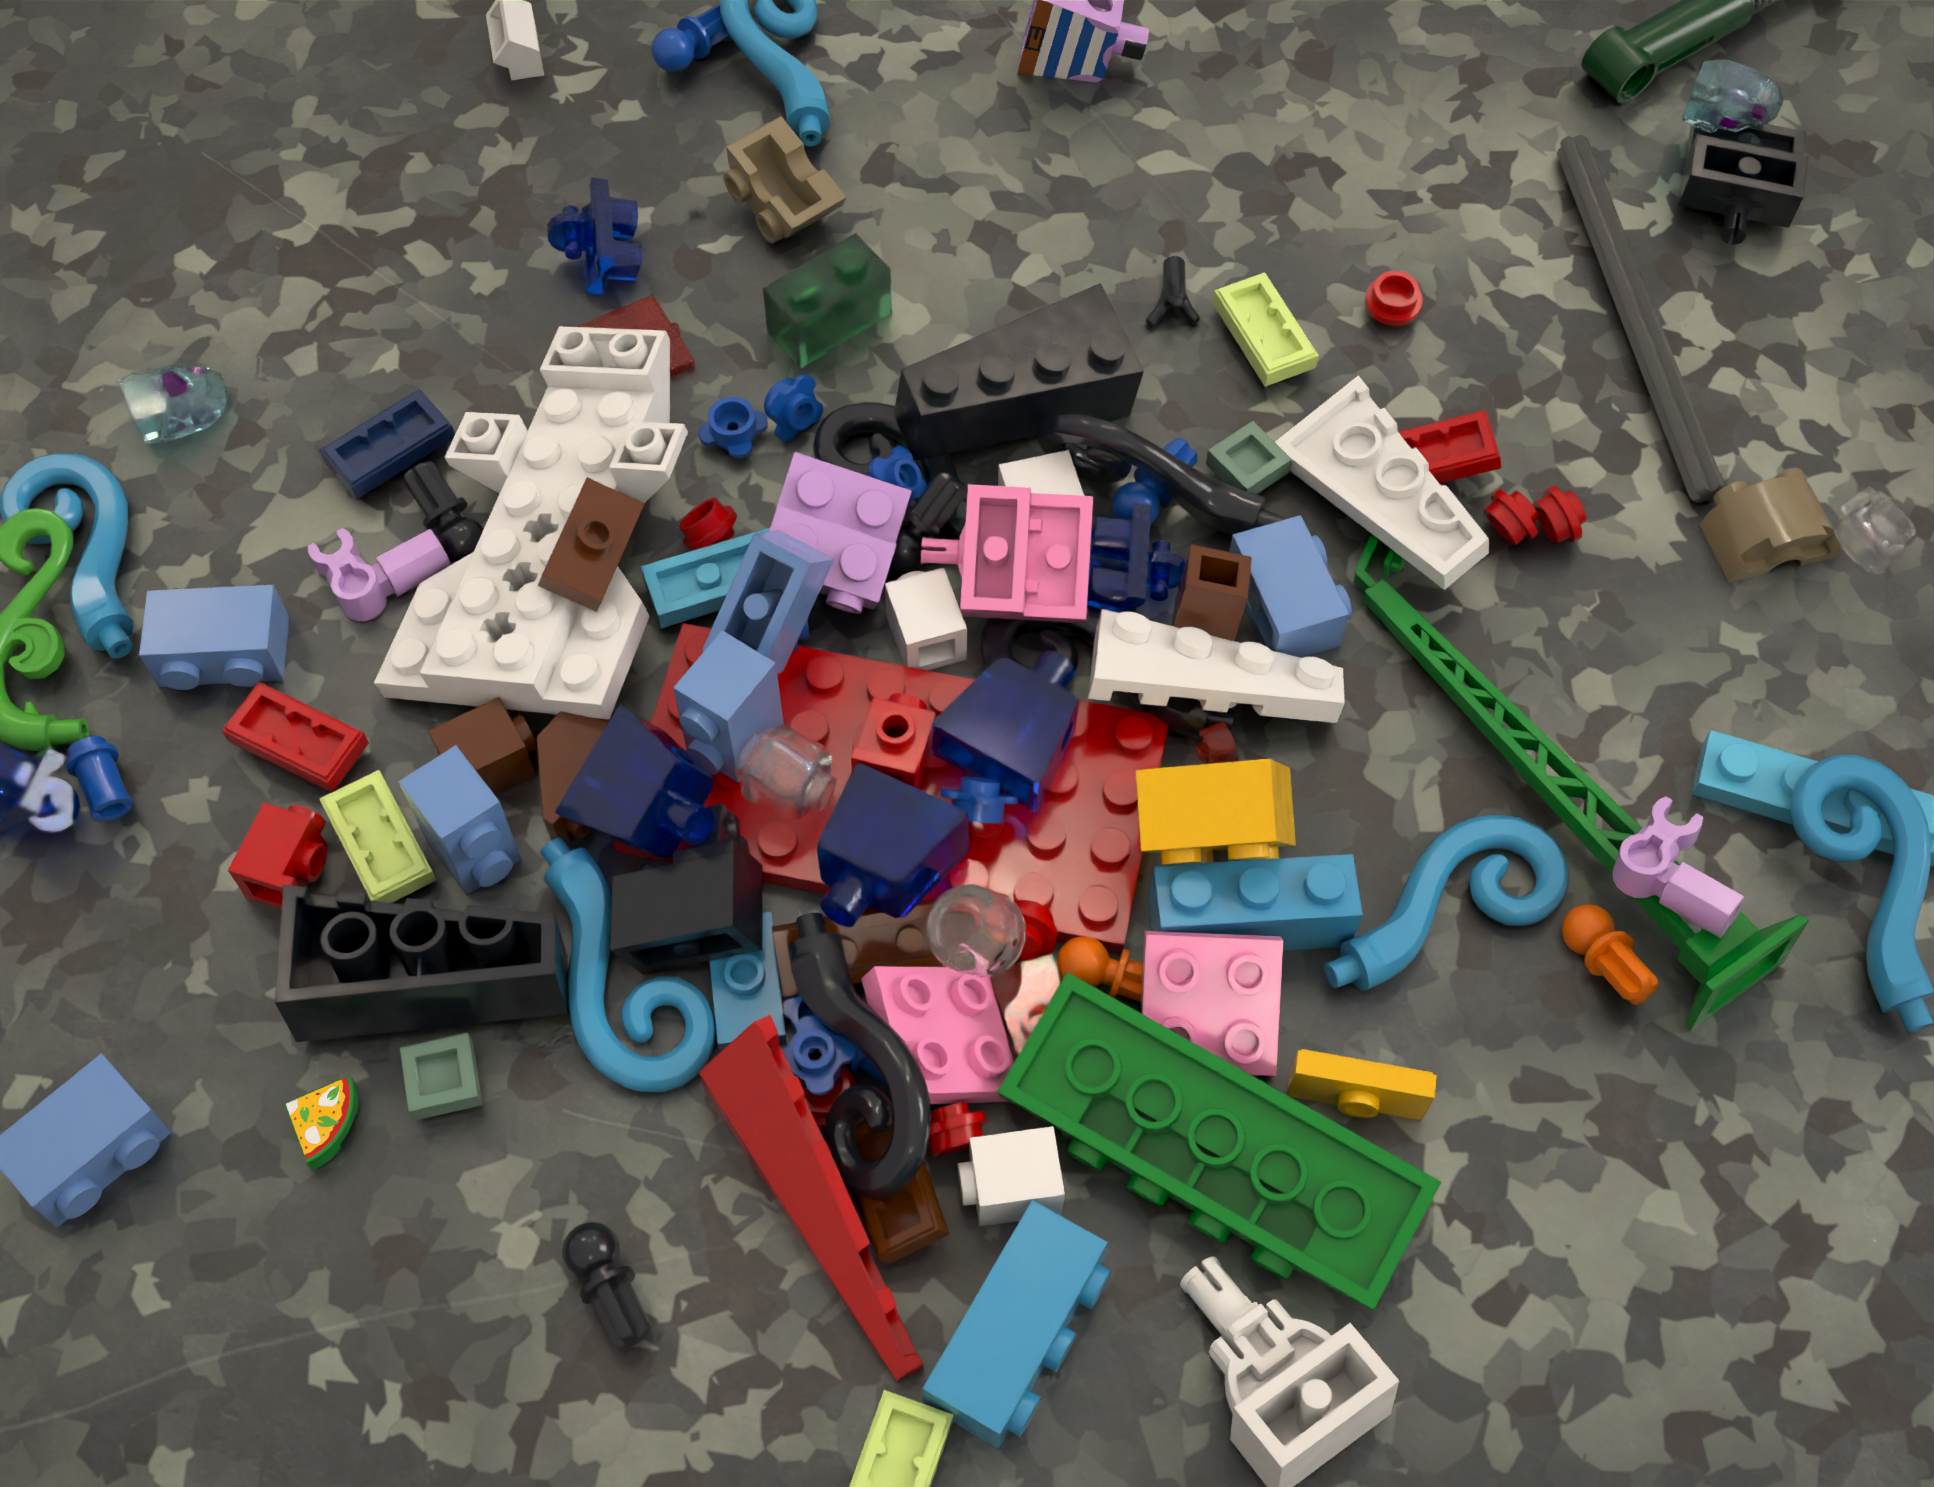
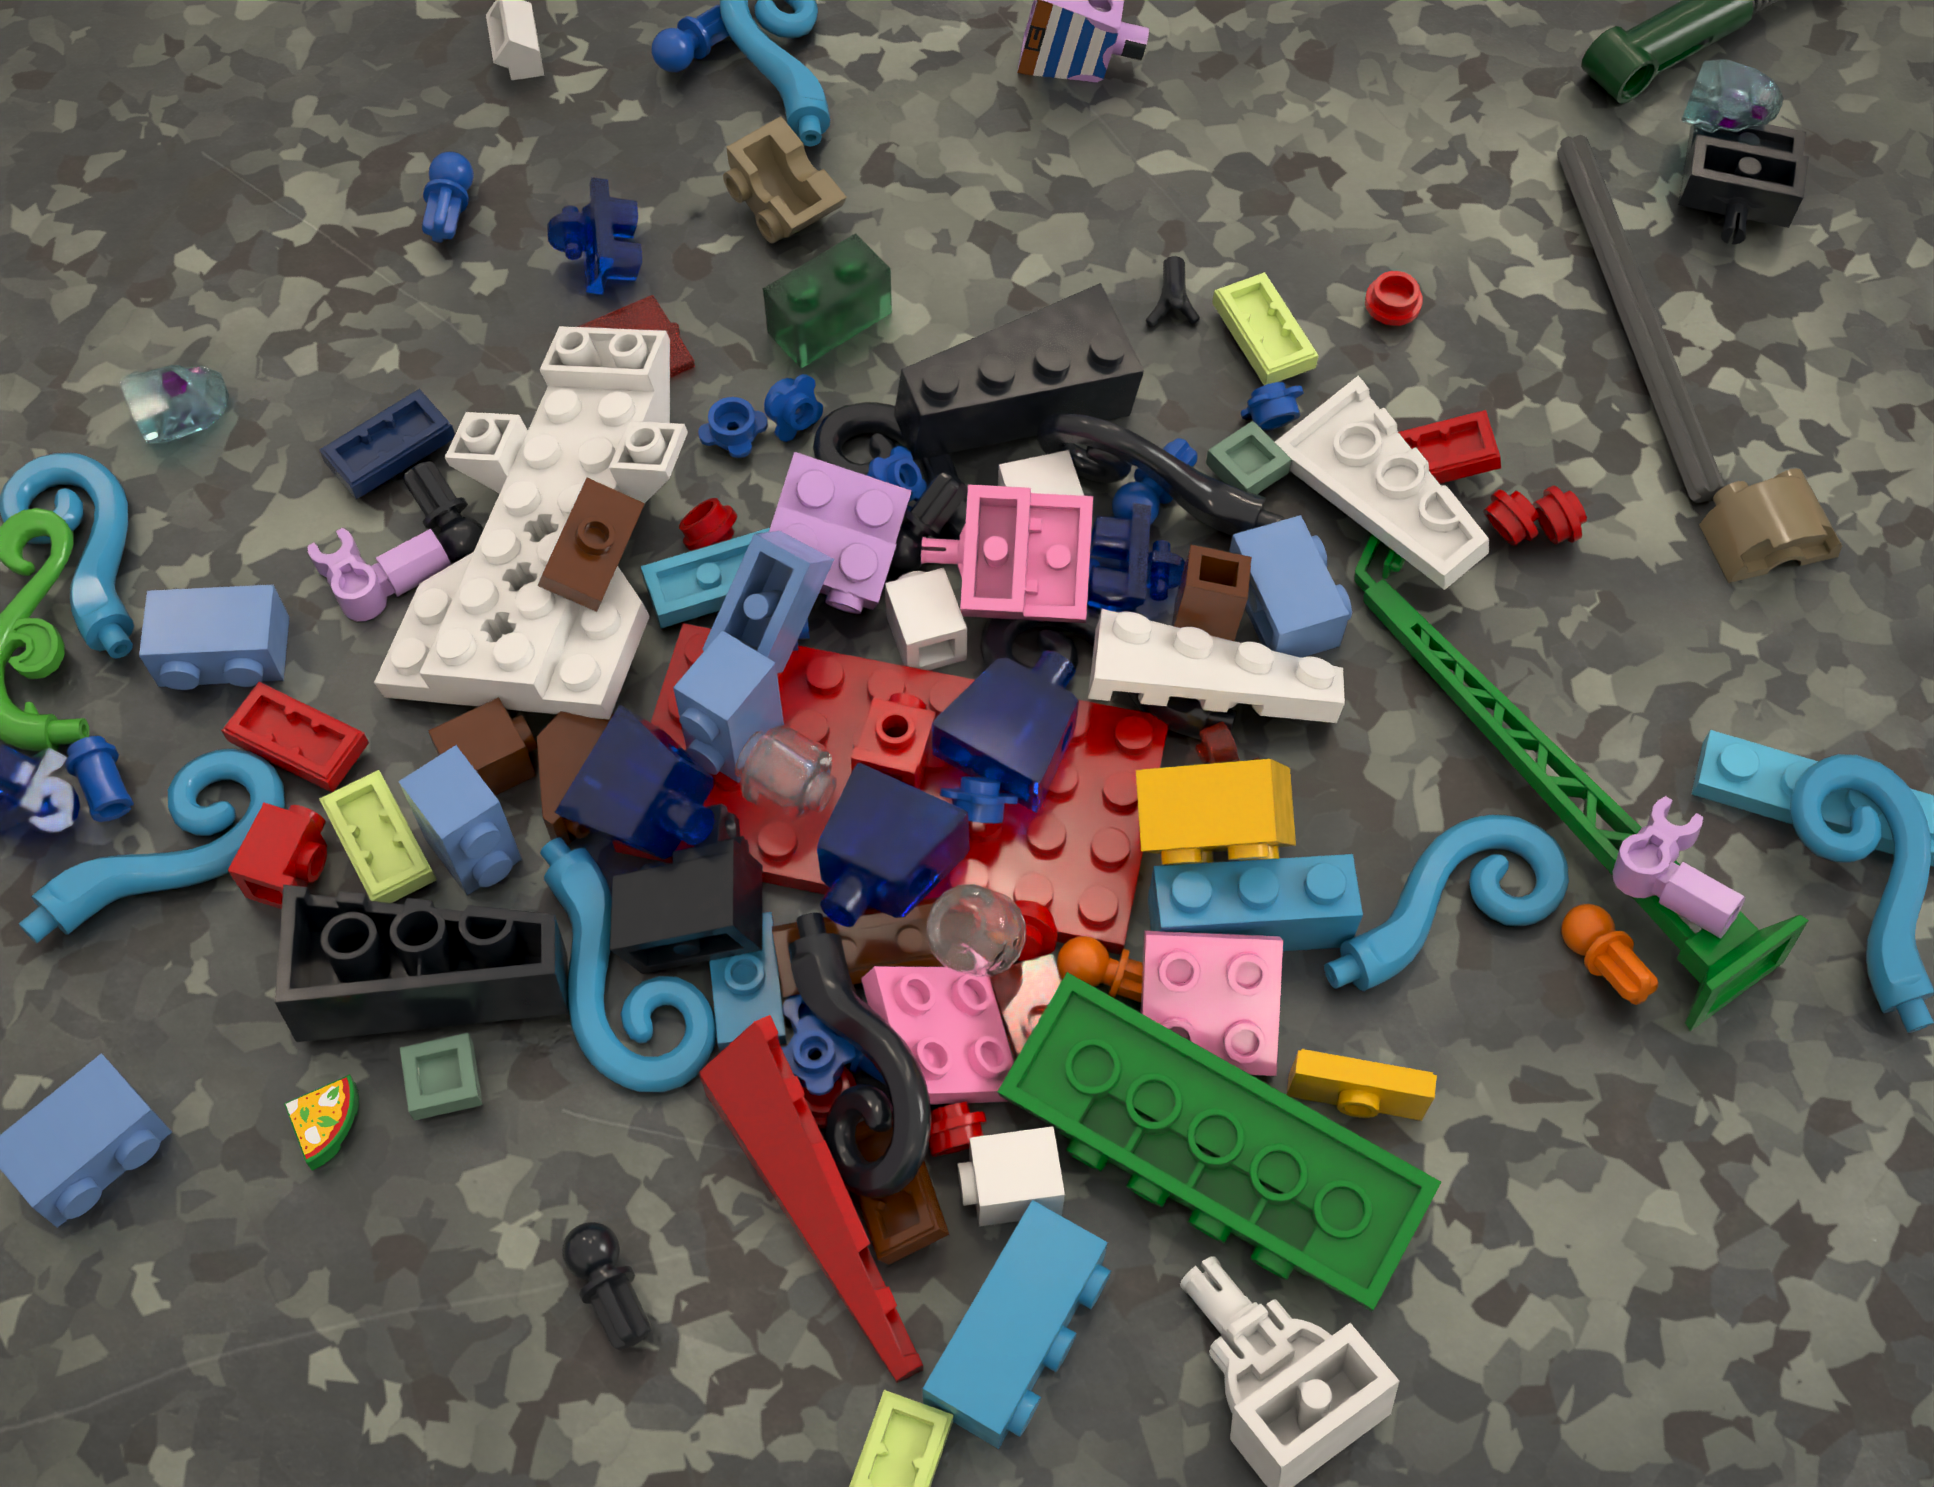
clear piece [1834,486,1915,574] -> none
none -> dark azure plant [19,749,285,943]
none -> blue axle [422,152,474,243]
none -> blue plate [1240,382,1304,431]

